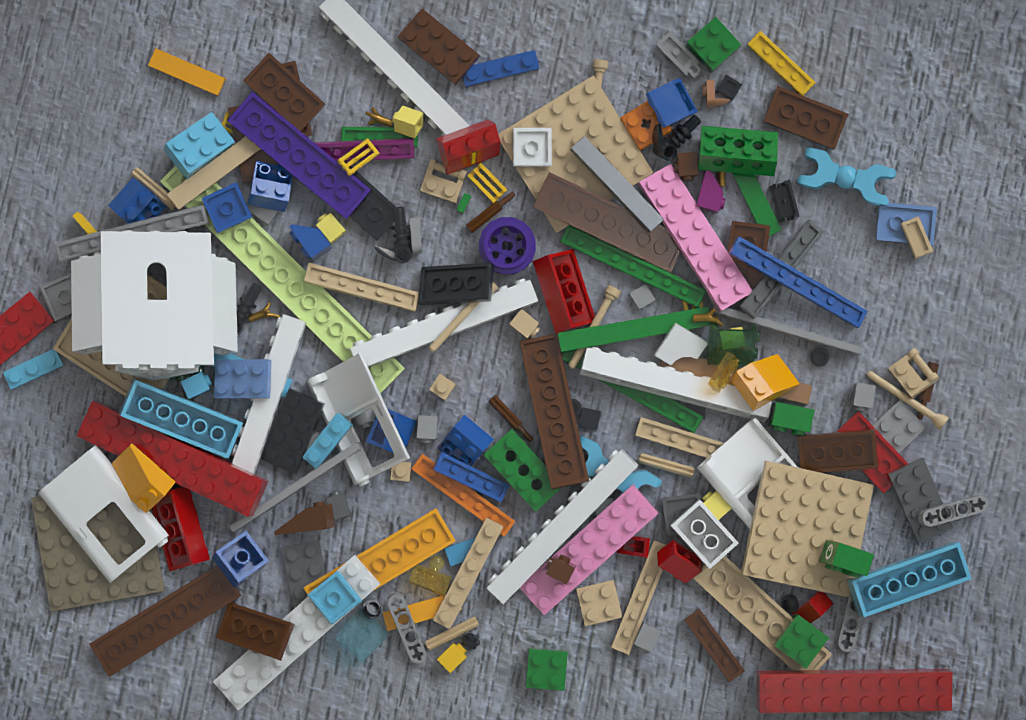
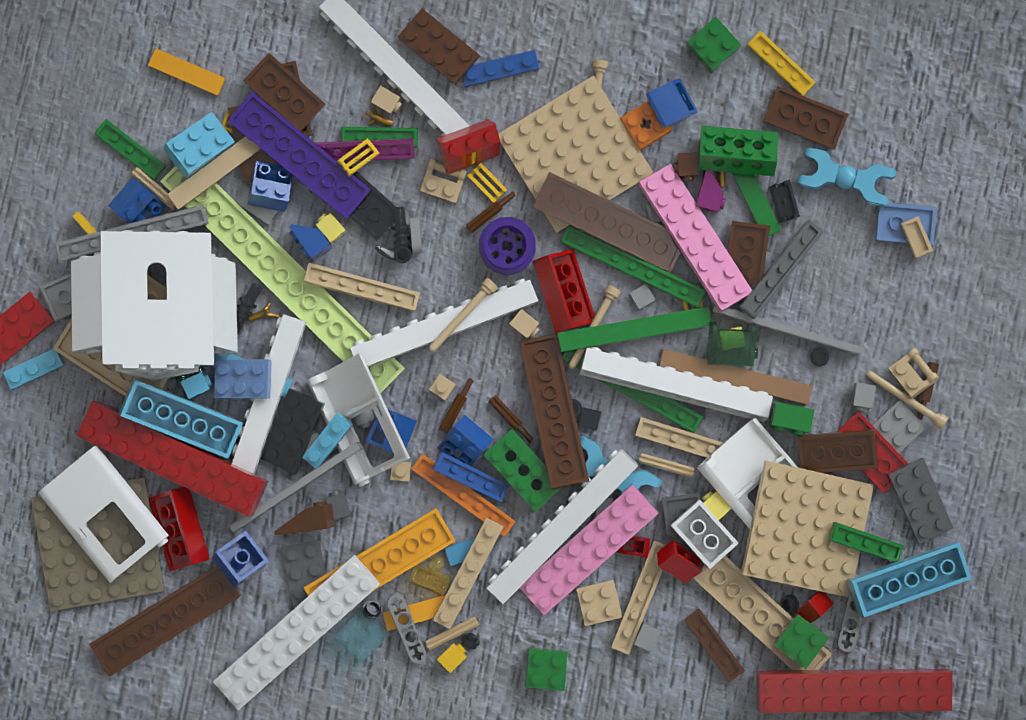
light orange slope [112,443,175,513] -> none
blue plate [202,182,253,233] -> none
reddish brown plate [216,602,295,661] -> none
medium azure tile [308,570,362,625] -> none
light yellow brick [392,106,423,138] -> none
light grey brick [417,415,438,443] -> none
black tile [418,263,494,305] -> none
green tile [457,193,472,214] -> none
white tile [513,128,552,167] -> none
reddish brown brick [545,554,577,585] -> none
tile [570,136,664,233] -> none
black piece [652,115,701,161] -> none
white tile [654,322,708,365] -> none
light grey hinge [656,32,703,79] -> none
pearl gold bar [693,308,723,326] -> none
nougat plate [702,80,730,108] -> none
clear yellow plate [708,351,739,393] -> none
black tile [716,75,742,101] -> none
blue plate [728,236,868,328] -> none
light orange slope [732,354,800,411] -> none
green brick [819,540,874,578] -> none
light grey beam [918,495,988,527] -> none
none -> green tile [94,119,166,181]
none -> tan brick [371,86,402,116]
none -> reddish brown axle [439,378,474,433]
none -> green tile [828,522,904,563]

